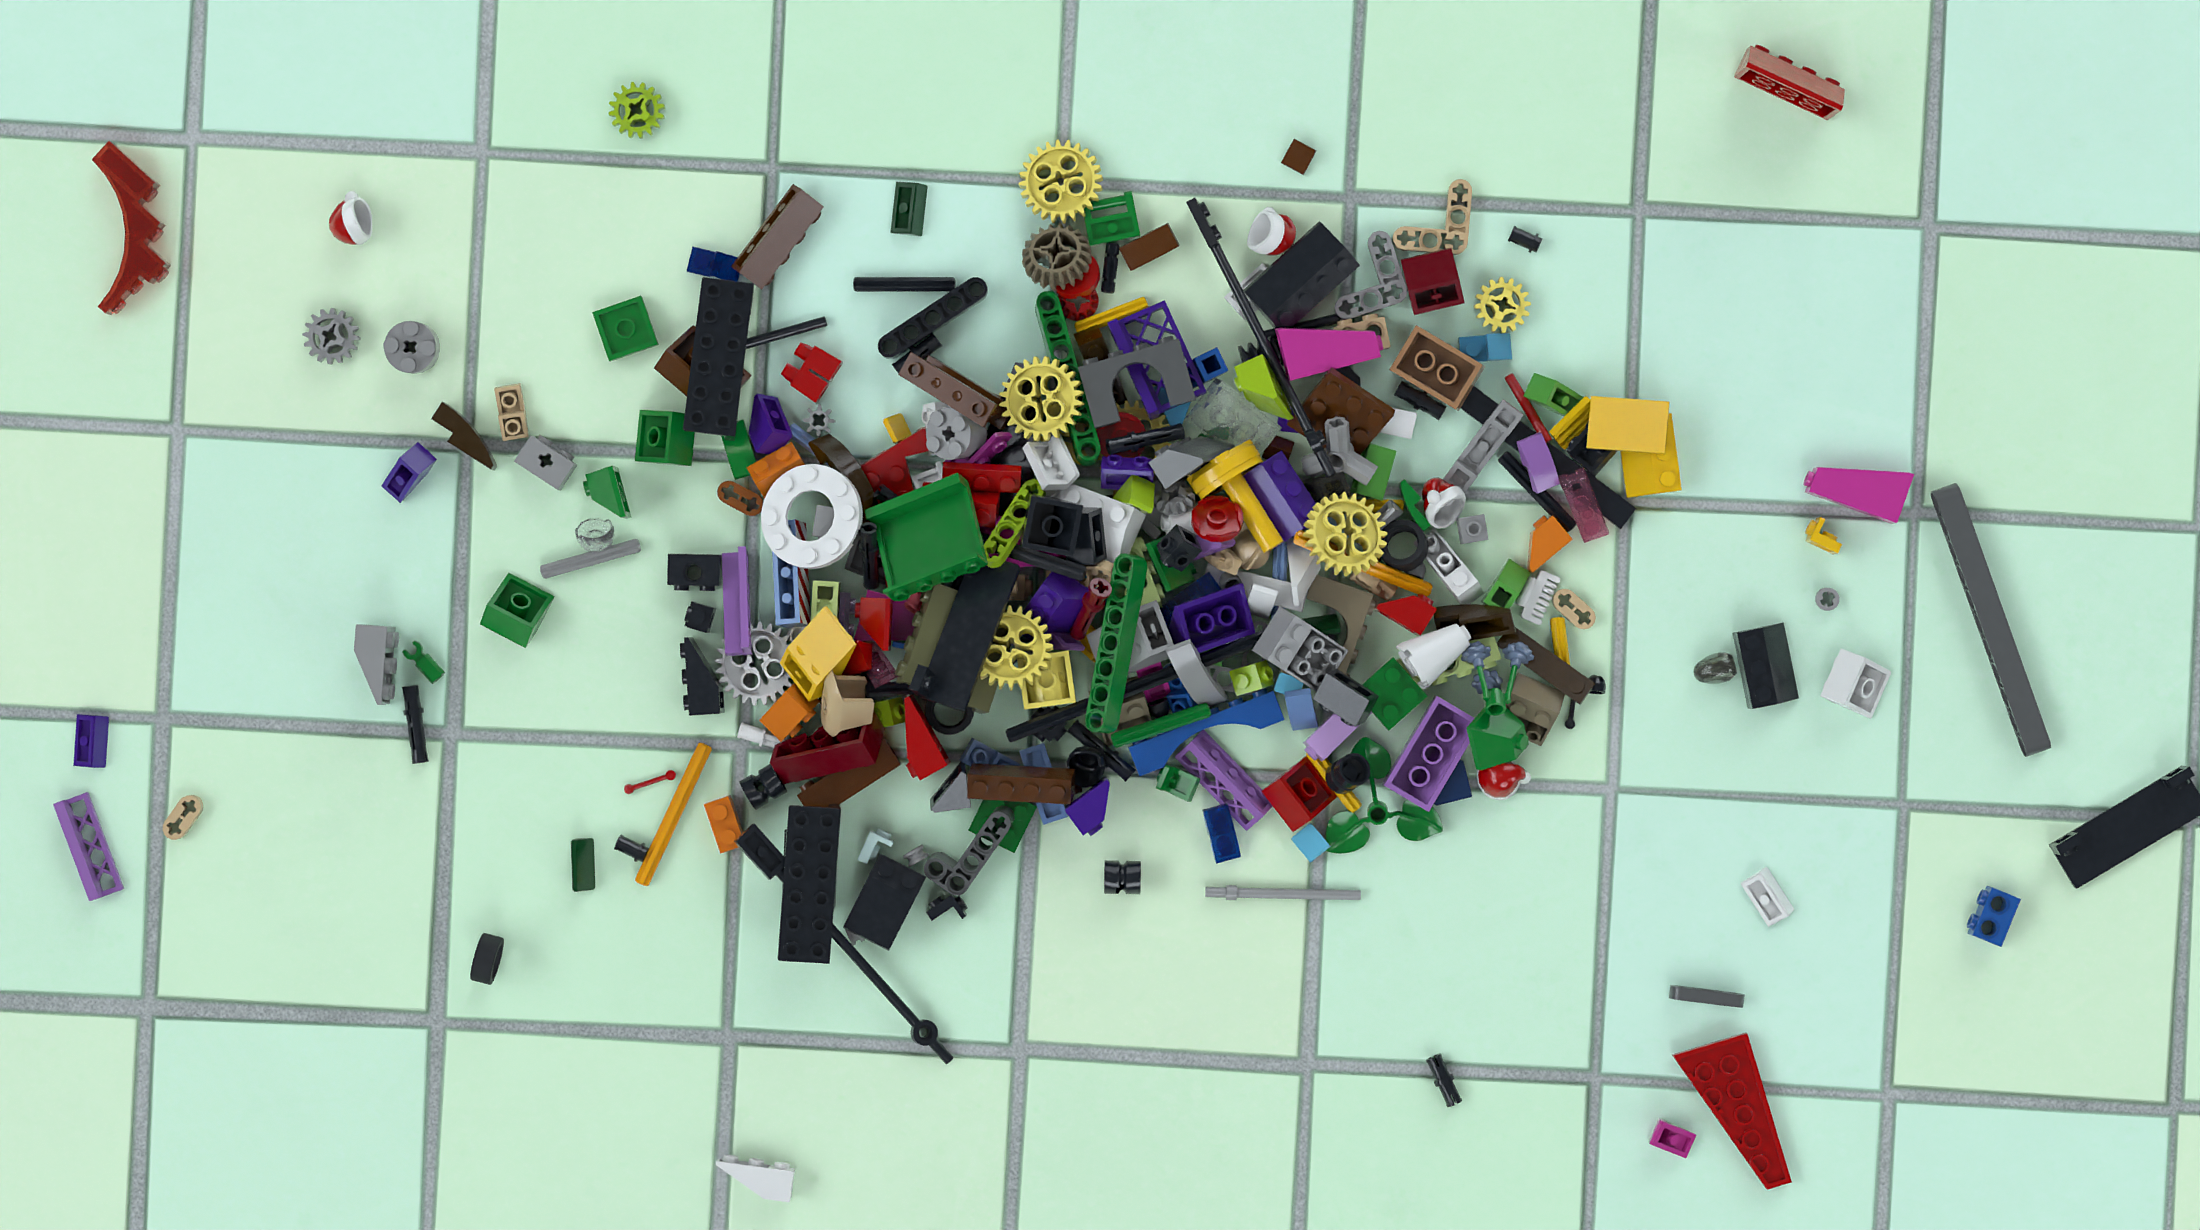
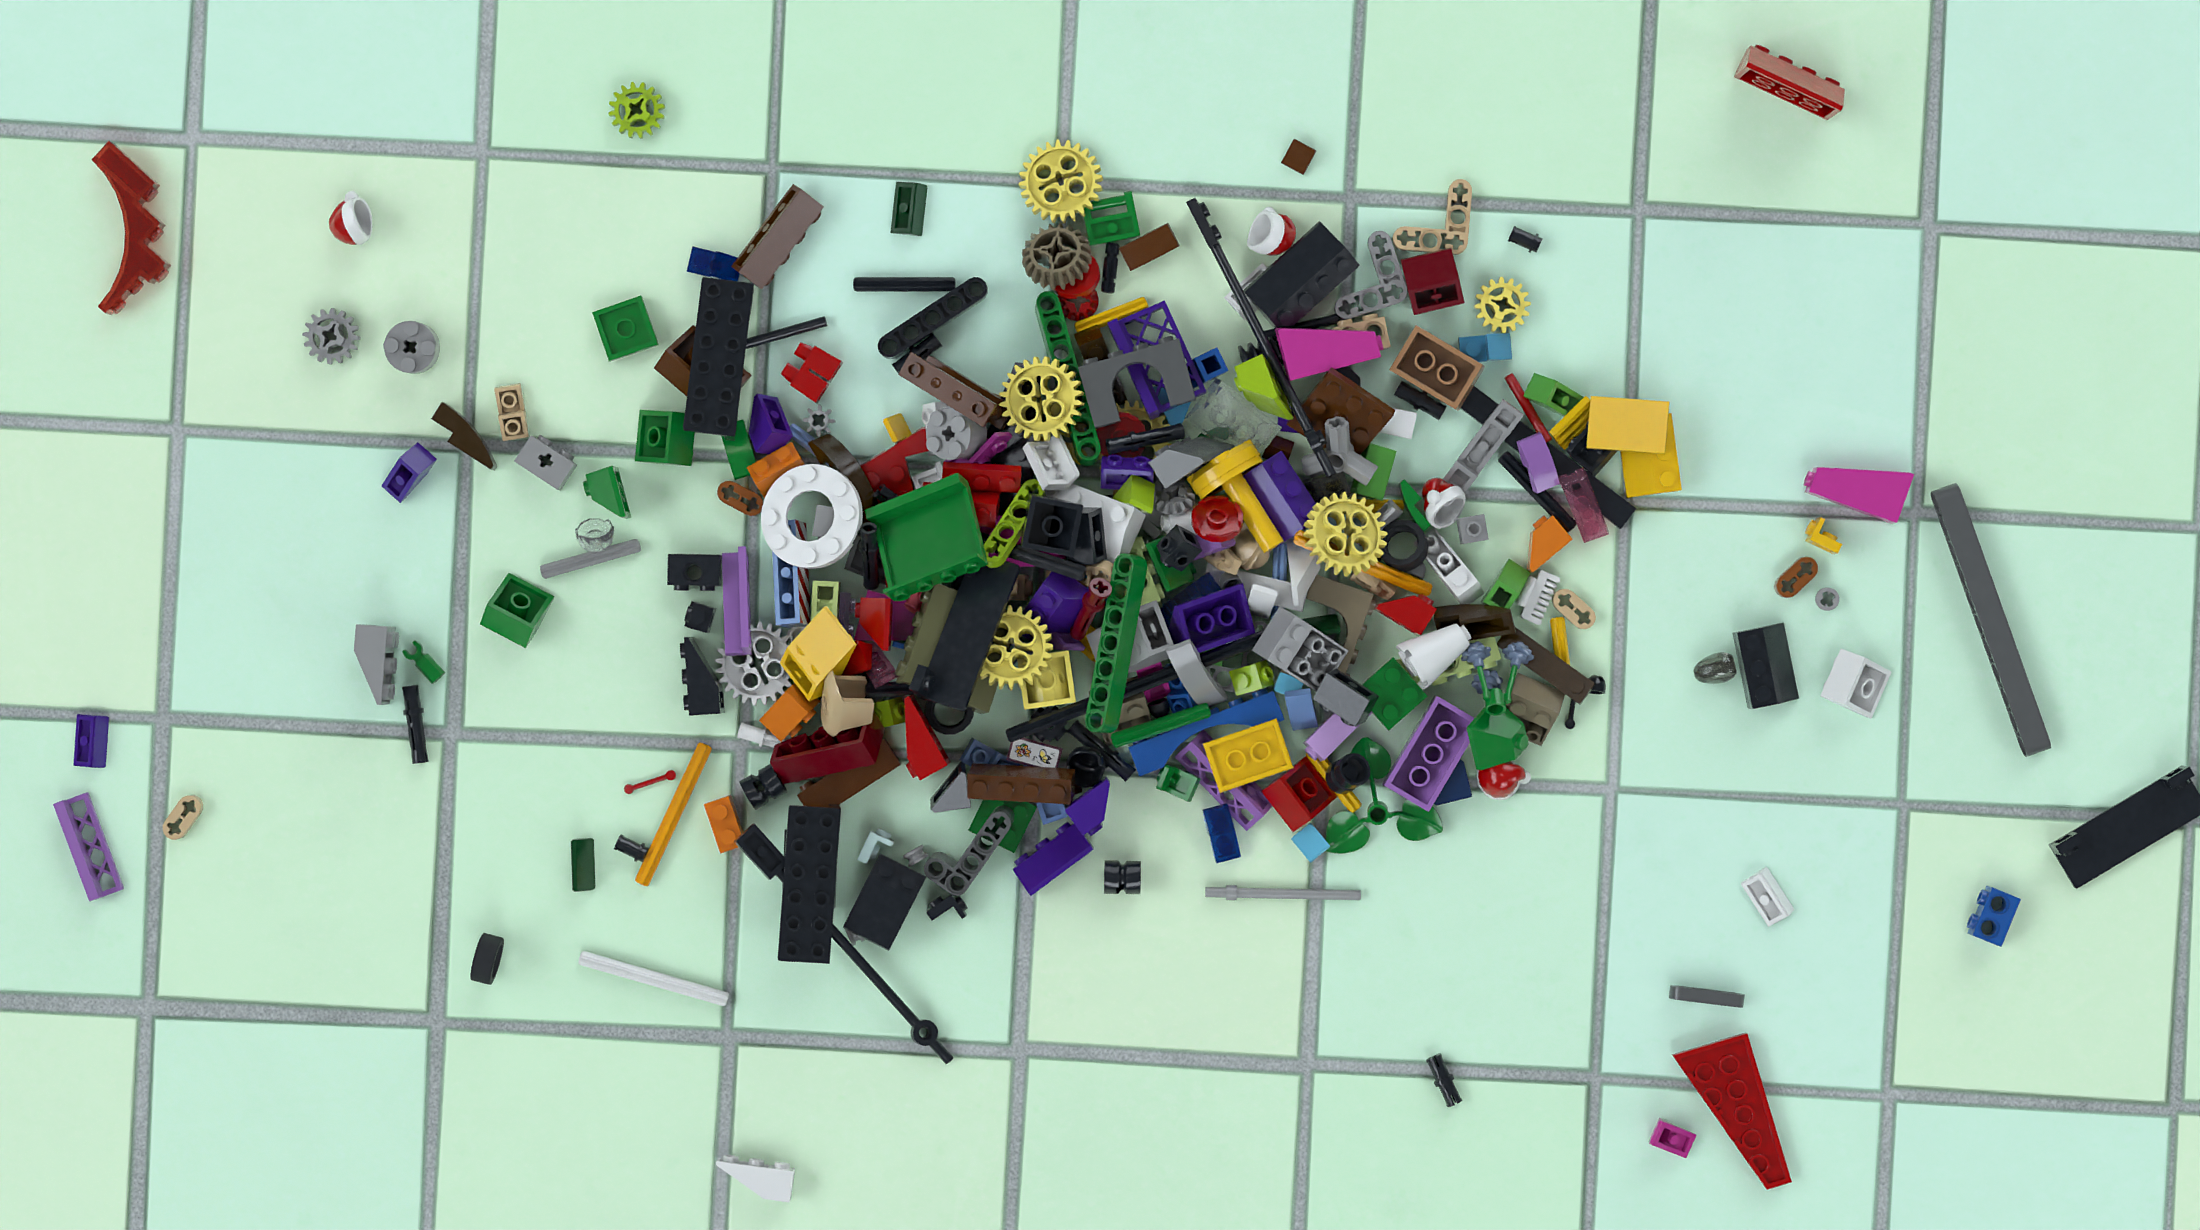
none -> white axle [578,951,729,1006]
none -> tile [1006,738,1063,768]
none -> dark purple slope [1012,822,1094,896]
none -> yellow tile [1203,718,1293,793]
none -> dark orange beam [1774,557,1818,598]

